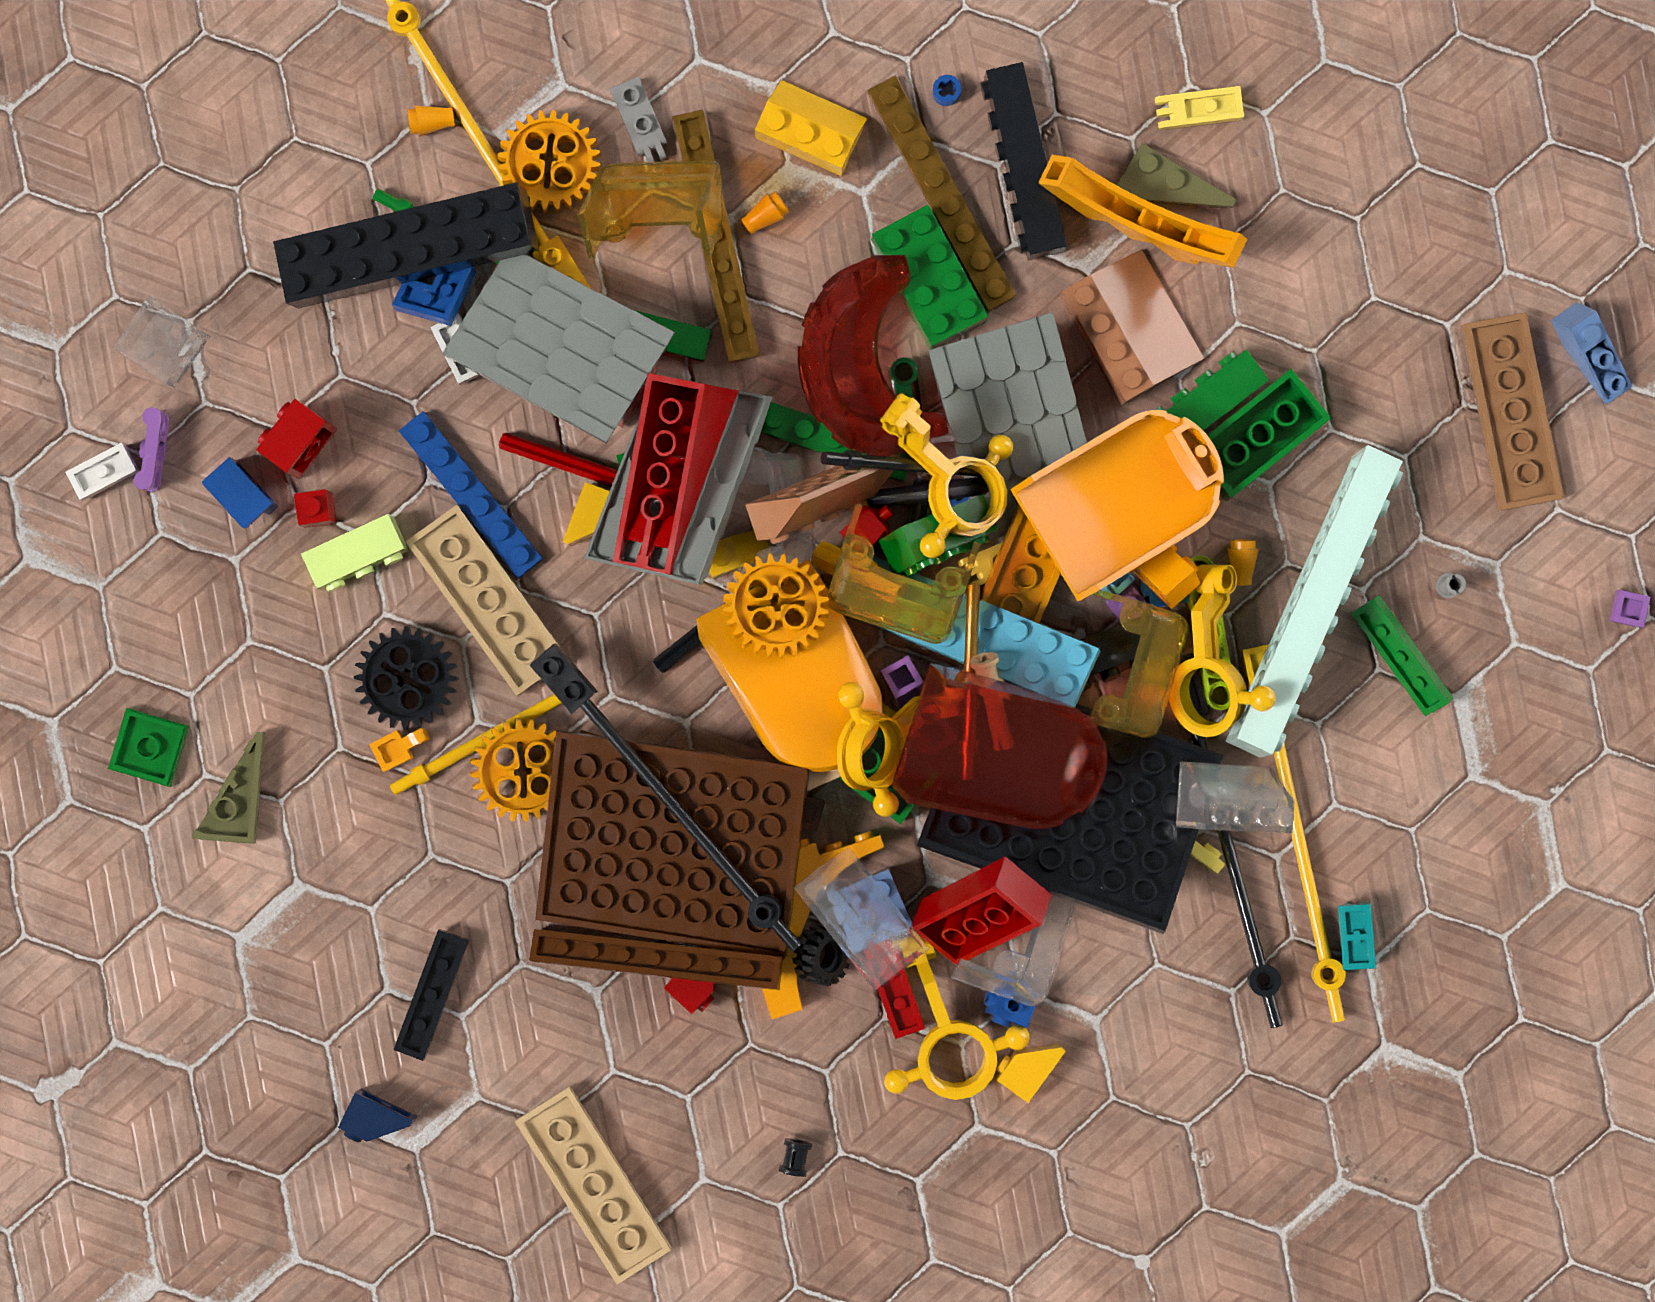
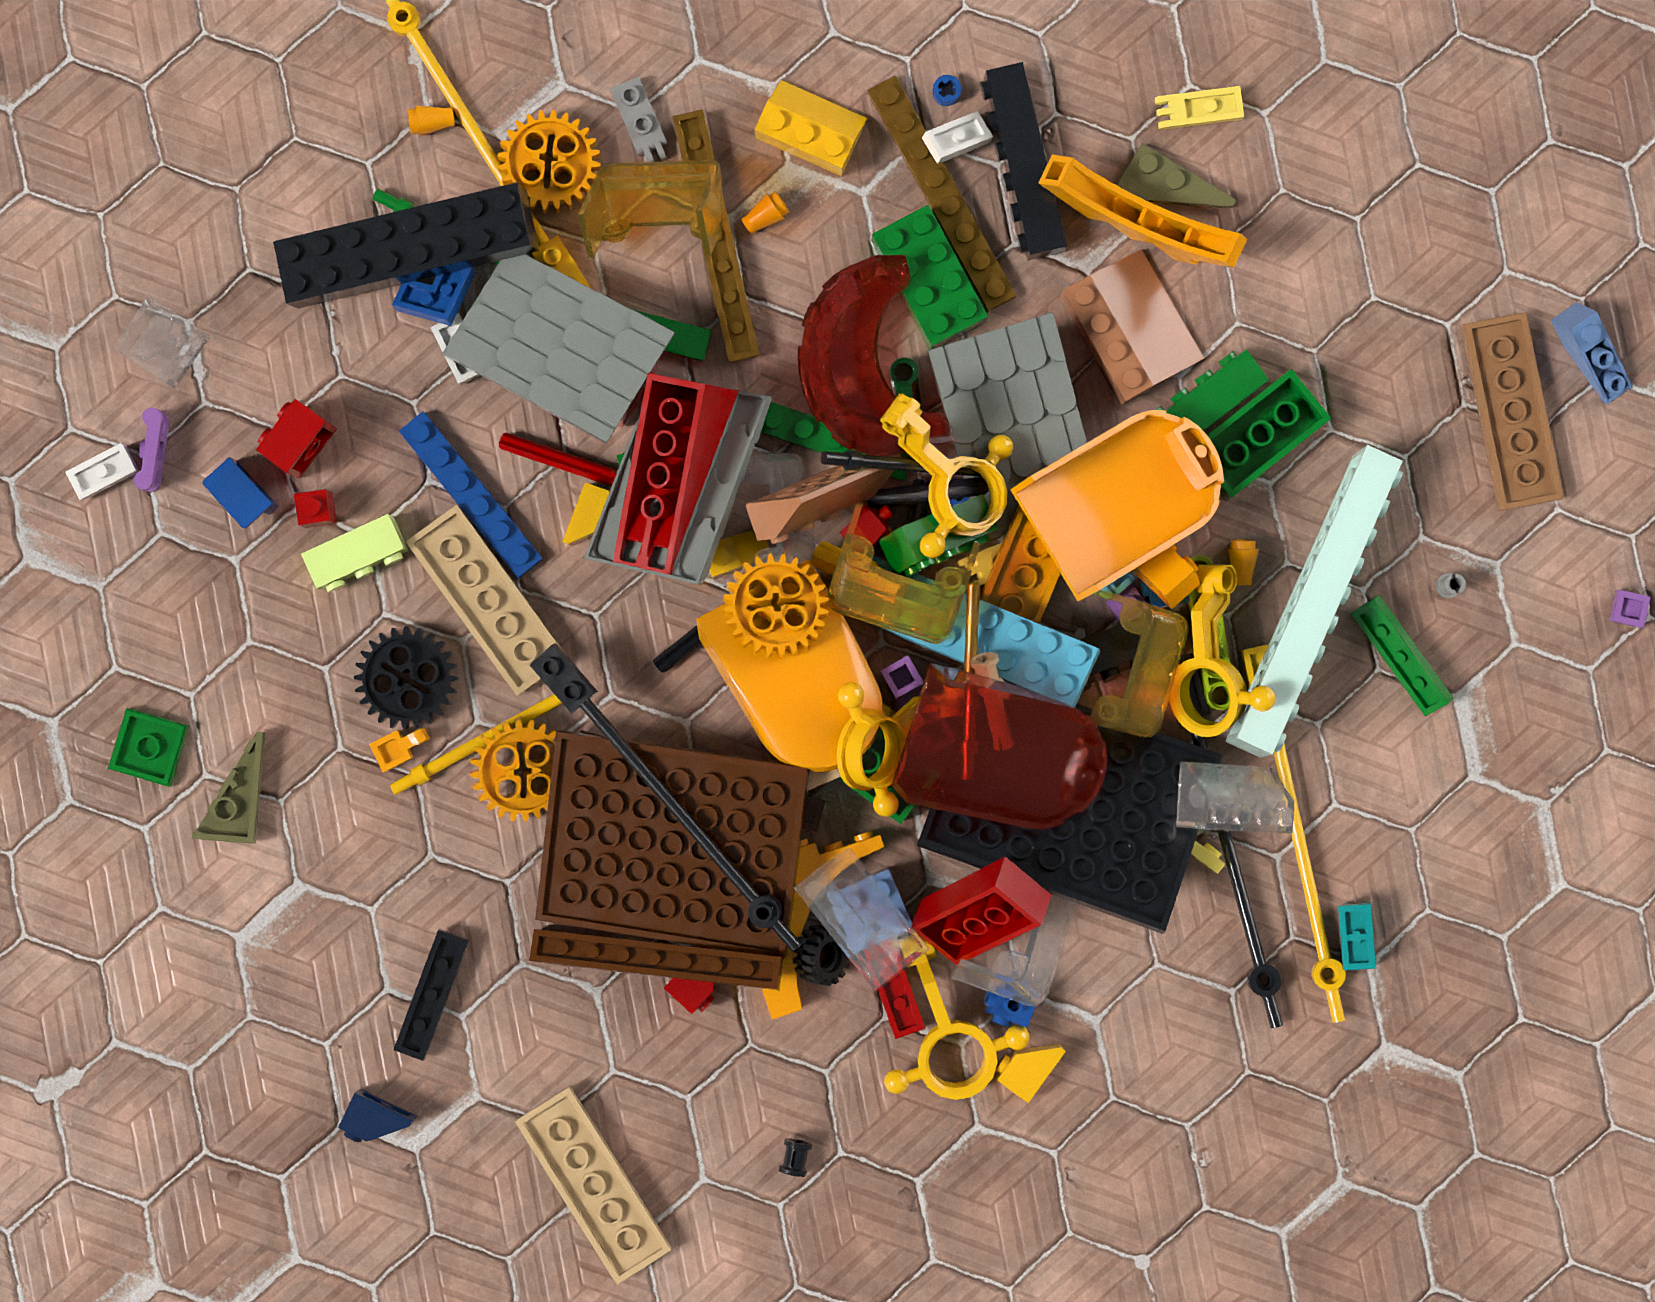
none -> white plate [922,111,993,164]

